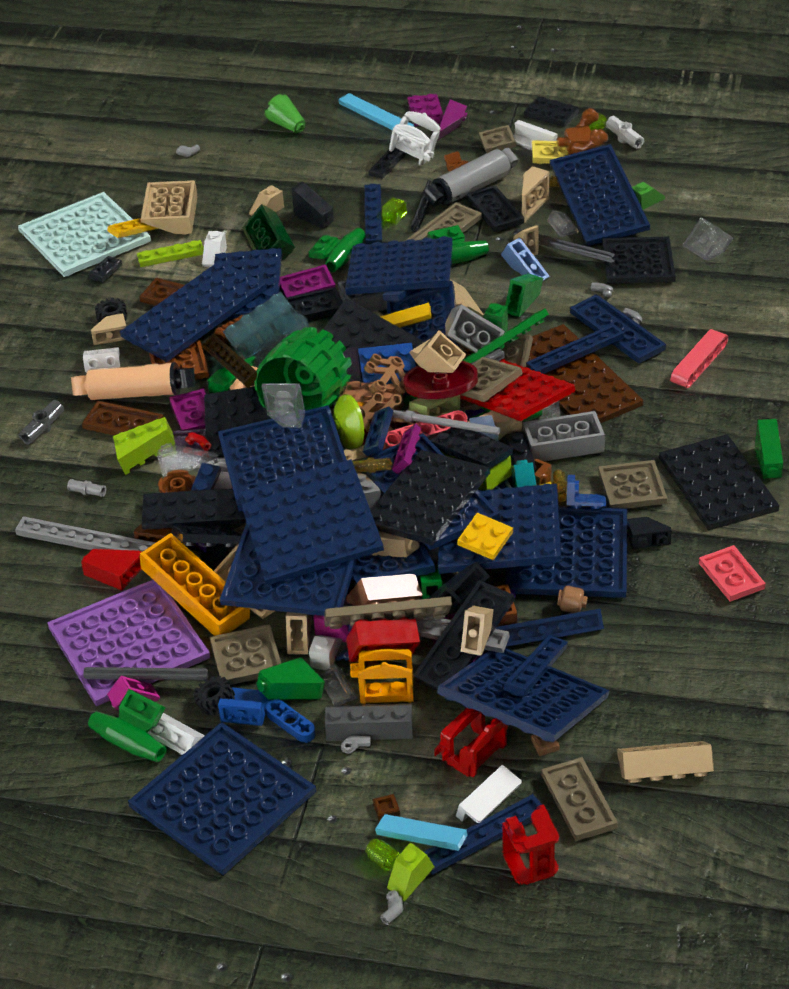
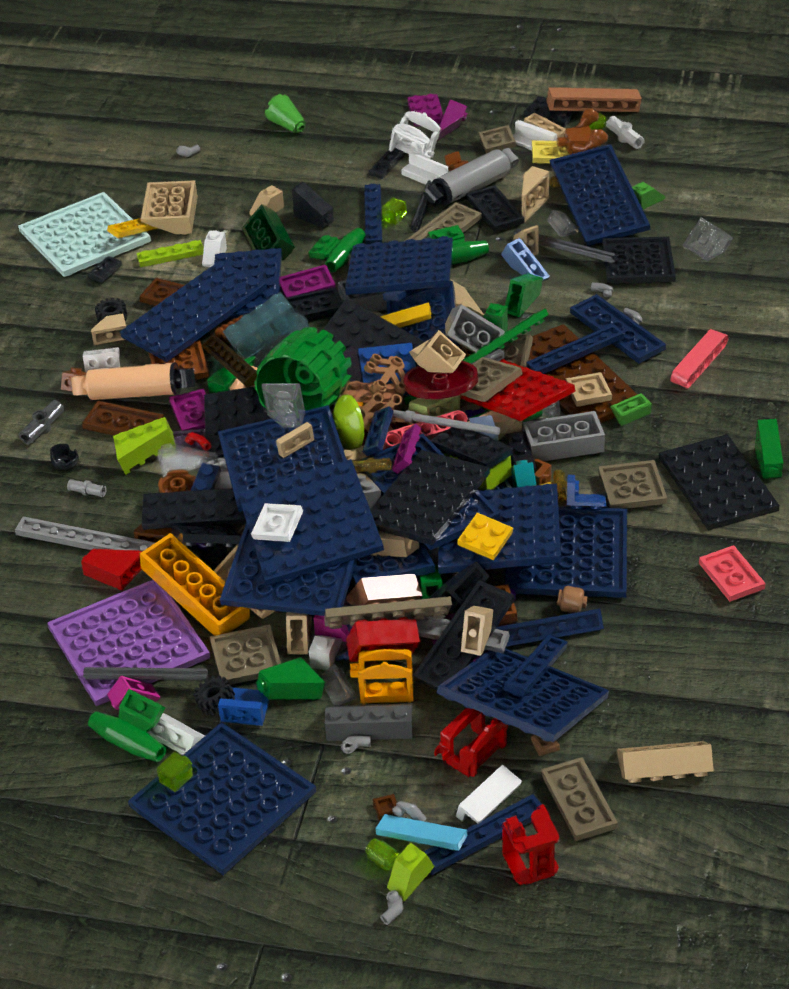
blue beam [266,699,315,743] -> none
medium azure tile [339,93,414,130] -> none
black slope [627,516,672,549] -> none
none -> black hair [50,443,79,470]
none -> dark orange bracket [61,368,87,392]
none -> clear neon green brick [157,751,193,792]
none -> white plate [251,503,303,542]
none -> tan plate [276,422,314,458]
none -> light grey arm [393,801,427,822]
none -> white panel [401,152,448,185]
none -> tan plate [524,113,566,138]
none -> nougat brick [546,87,641,112]
none -> tan plate [566,372,612,407]
none -> bright green slope [611,393,652,426]

